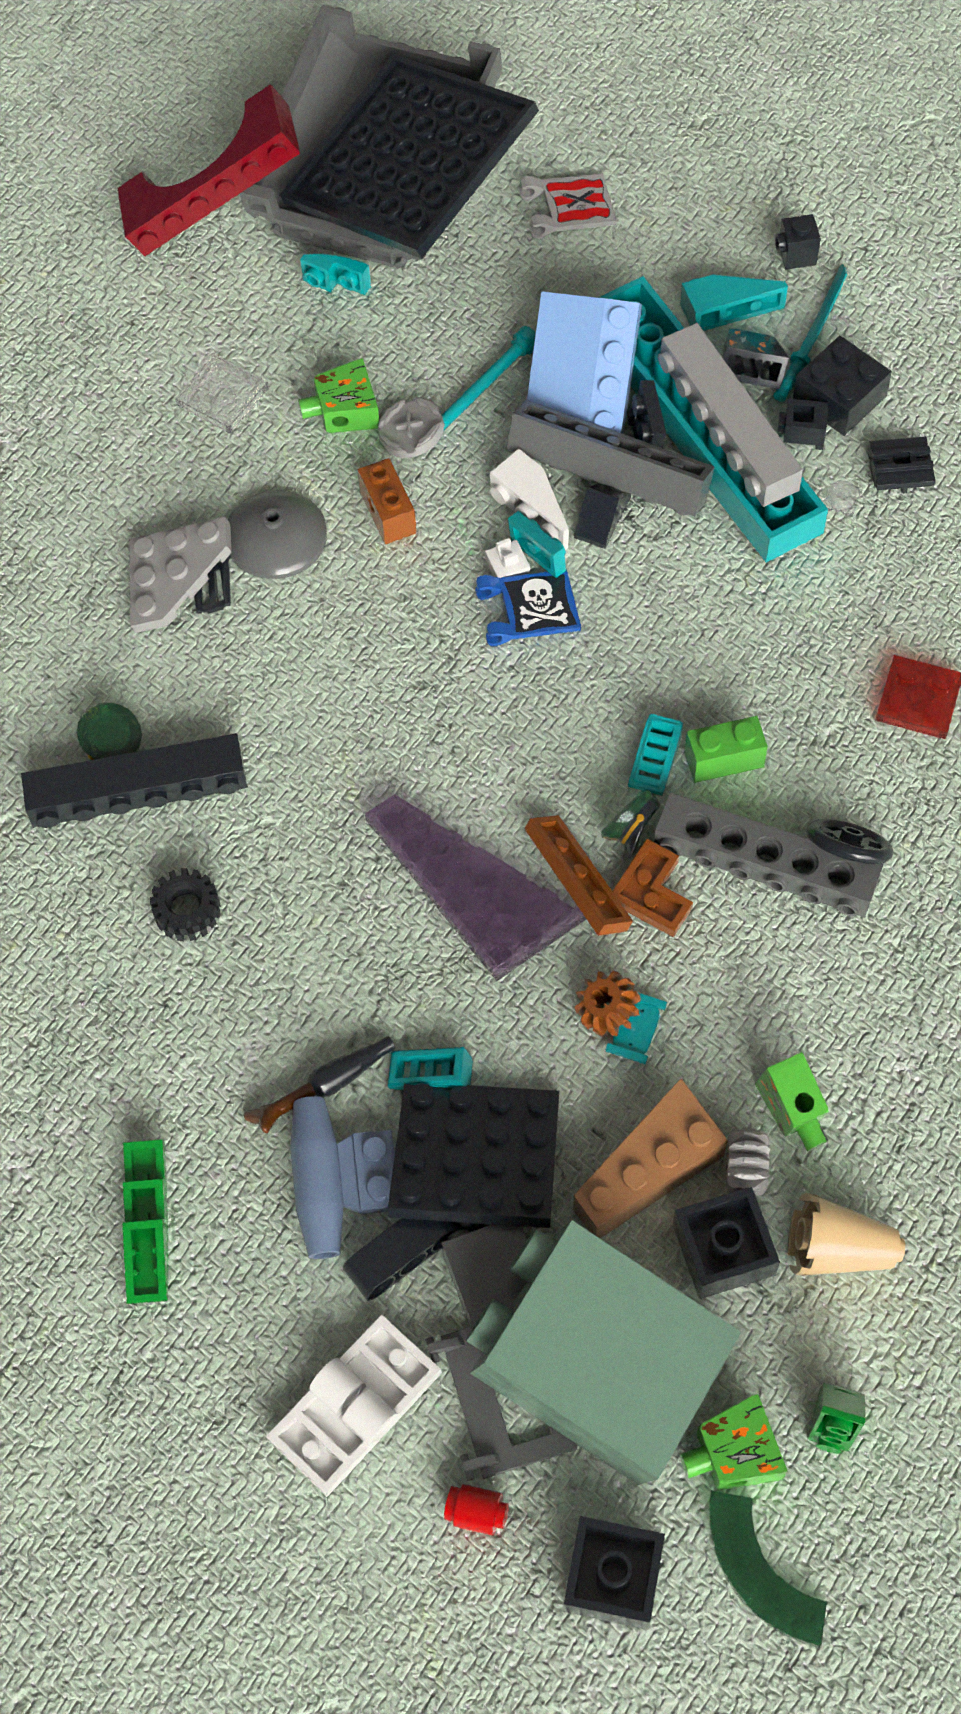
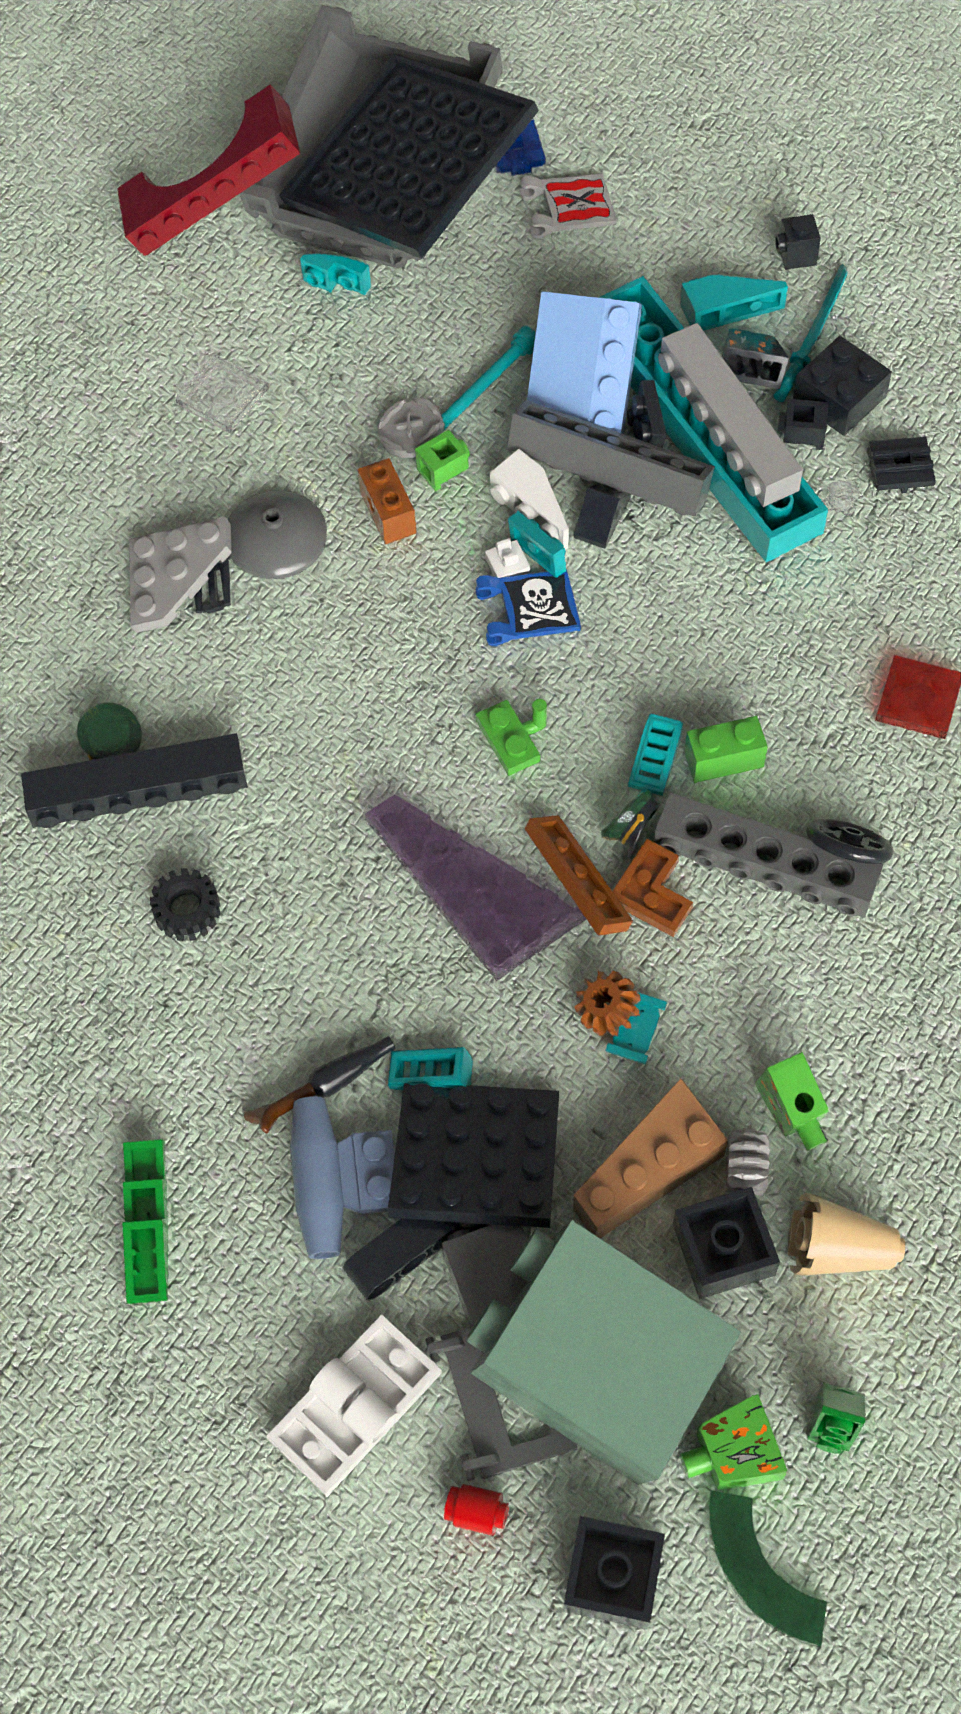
bright green torso [298,358,379,433] -> none
none -> bright green brick [415,430,470,492]
none -> bright green plate [475,699,547,776]
none -> clear blue piece [495,120,546,176]

